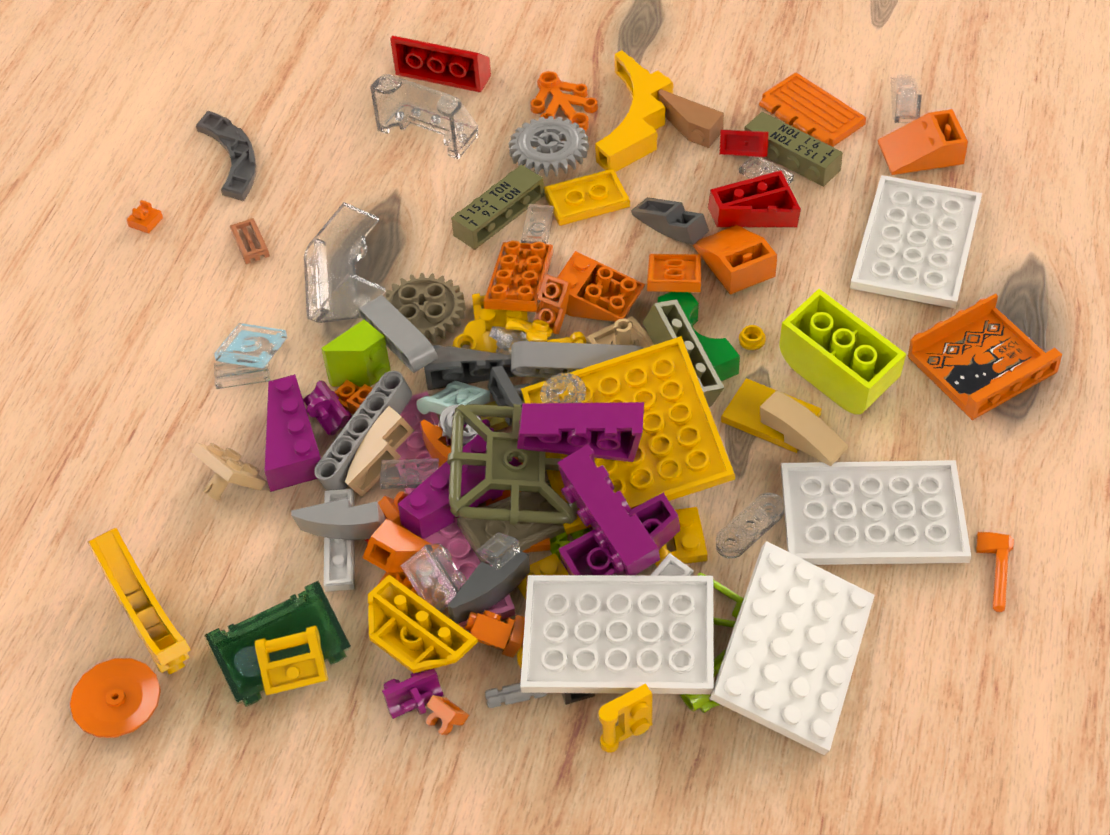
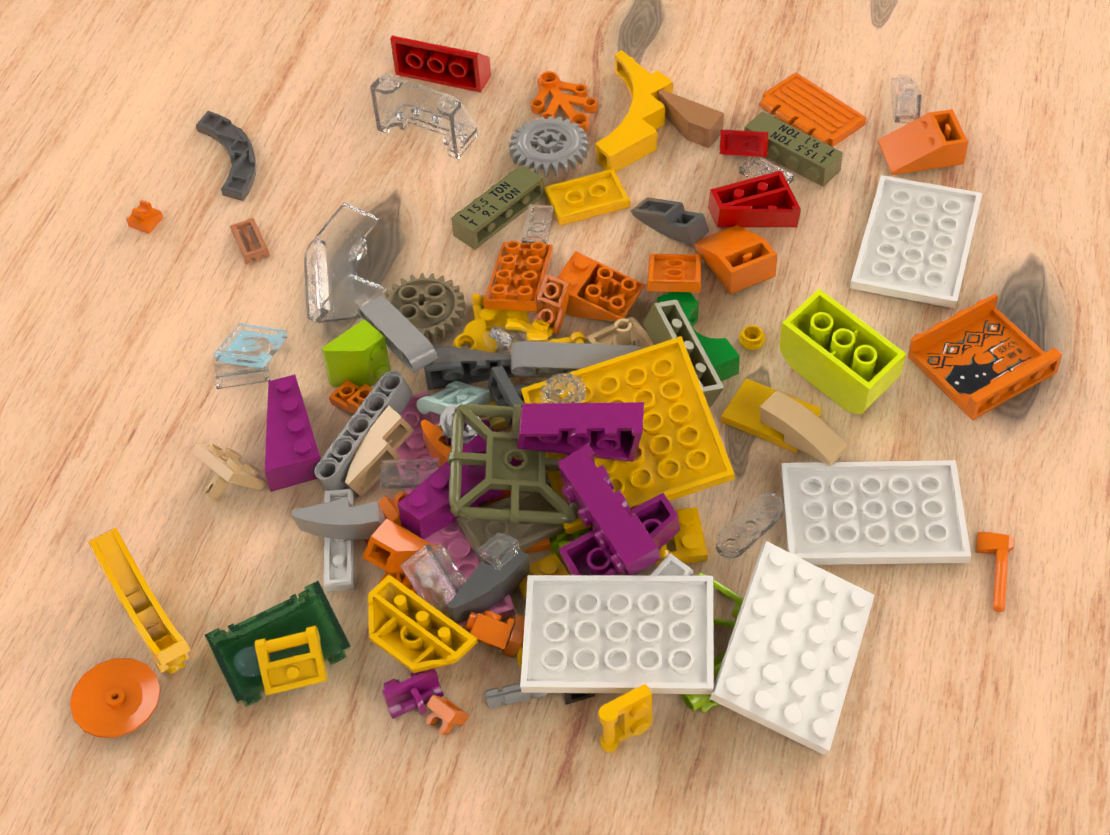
magenta hips [303,380,352,436] -> none

